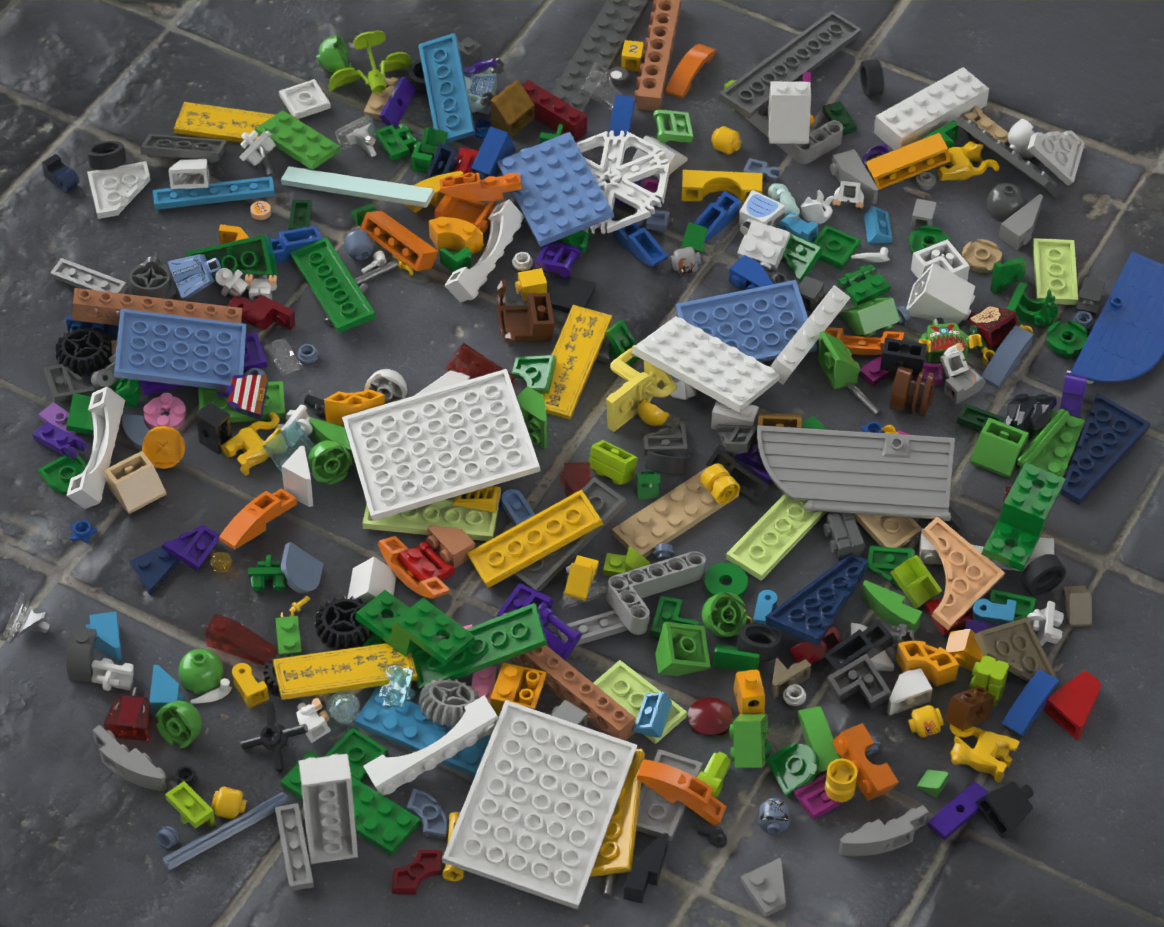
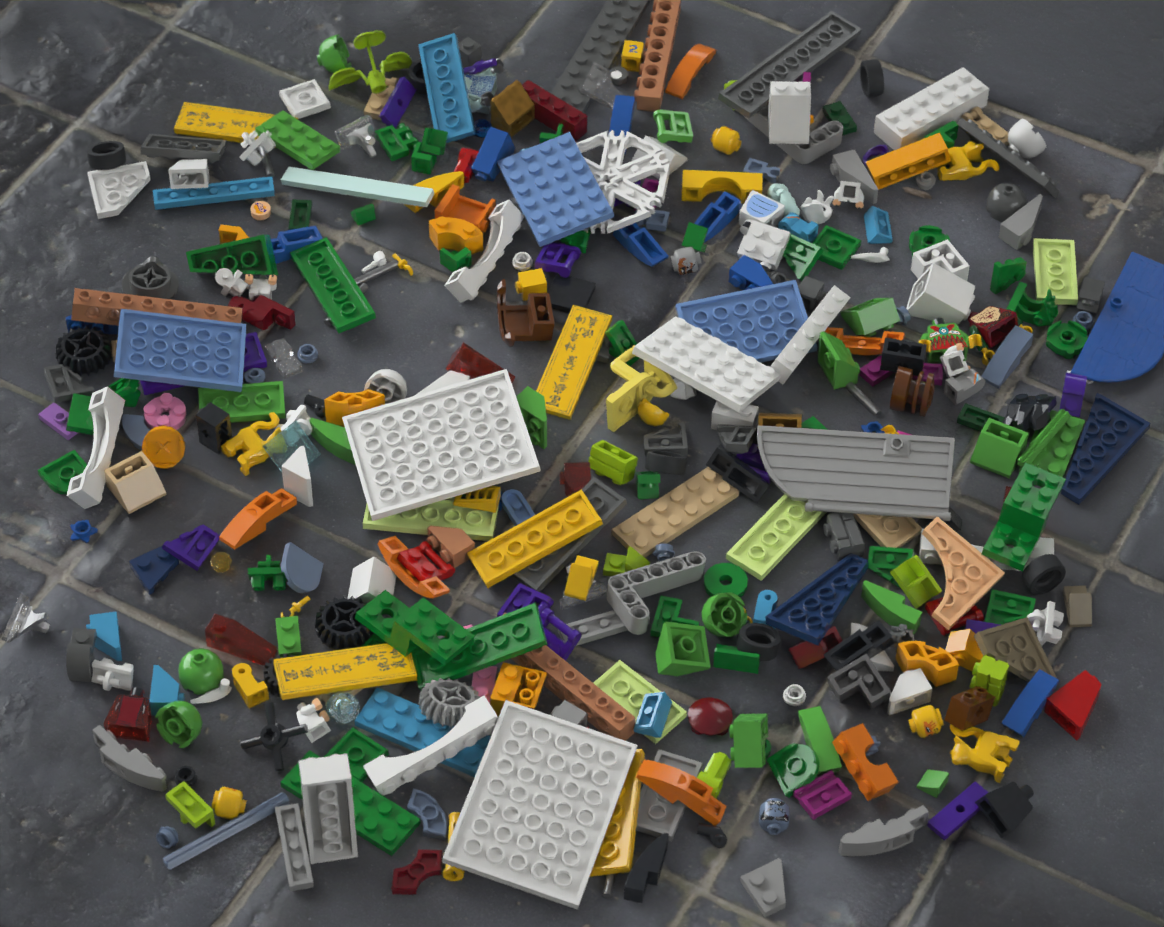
dark purple hinge [32,422,88,459] -> none
leg [42,154,79,192] -> none
light grey plate [50,258,128,294] -> none
light grey leg [91,353,120,389] -> none
light blue torso [167,254,221,299] -> none
torso [217,375,269,420] -> none
bright green cylinder [307,440,352,484] -> none
sand blue head [344,229,374,260] -> none
orange brick [360,211,439,271] -> none
clear light blue hips [379,666,415,709] -> none
dark blue slope [425,143,458,180] -> none
orange slope [439,172,522,201] -> none
tile [512,355,557,394] -> none
yellow wheel [700,463,740,505] -> none
light orange torso [733,670,765,714] -> none
dark tan slope [771,658,811,699] -> none
yellow wheel [825,759,858,802] -> none
green plate [837,264,891,306] -> none
light grey brick [911,199,937,231] -> none
tan tile [962,239,1003,273] -> none
dark azure leg [972,599,1016,625] -> none
white plate [1027,131,1085,186] -> none

